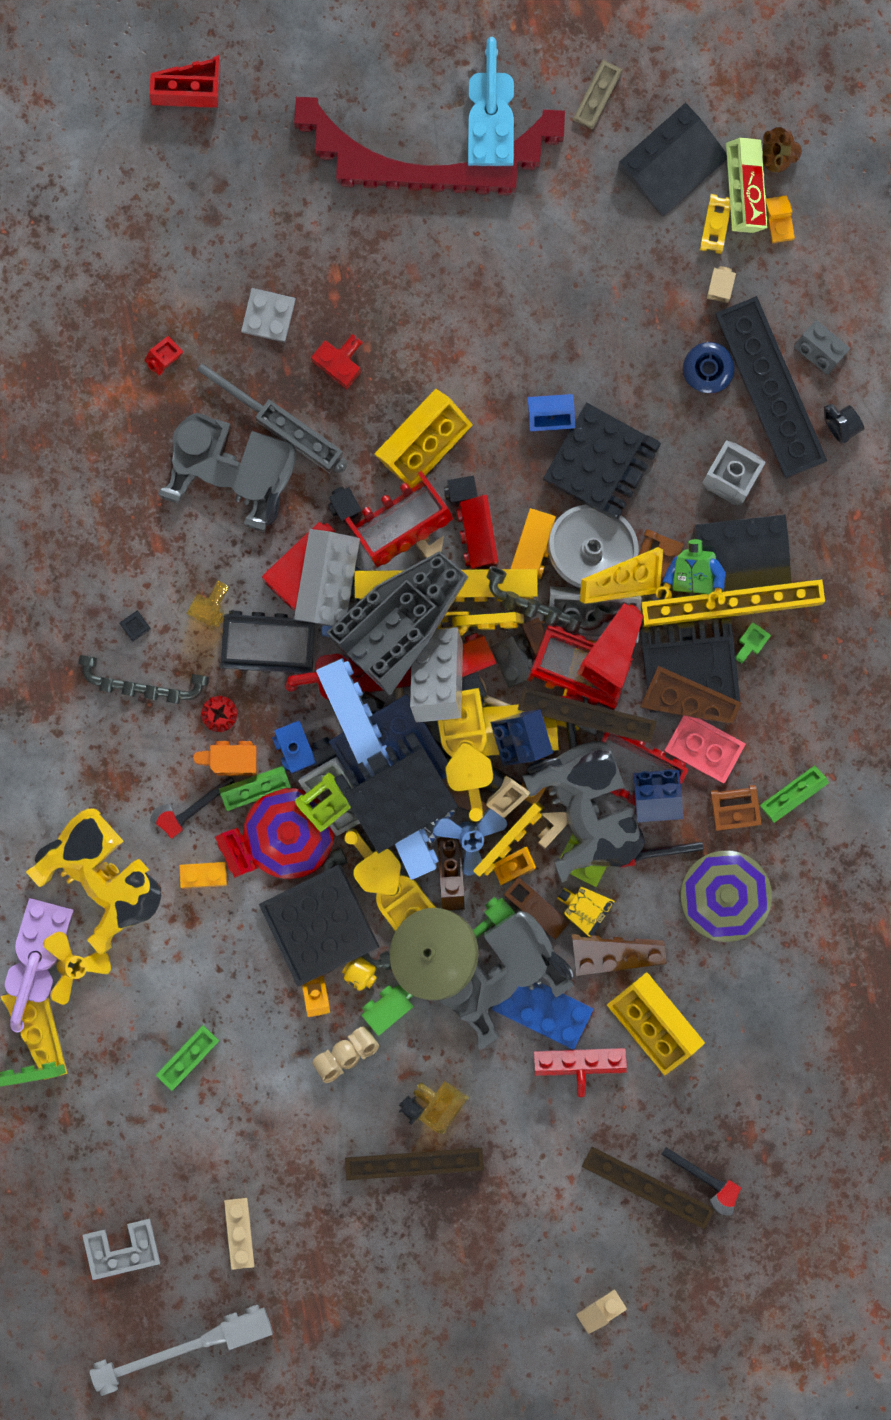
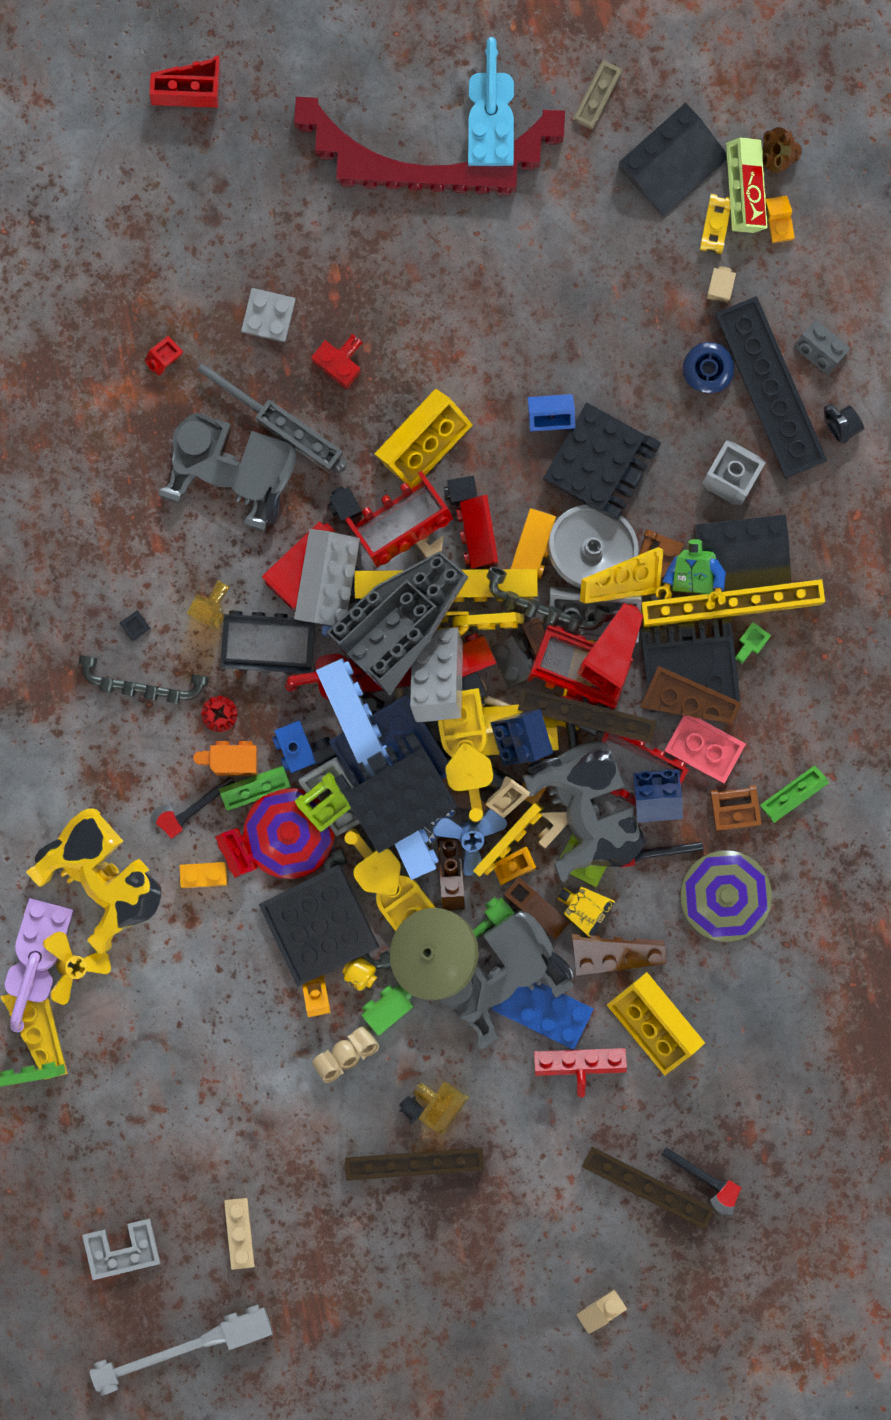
bright green plate [156,1025,220,1091] -> none

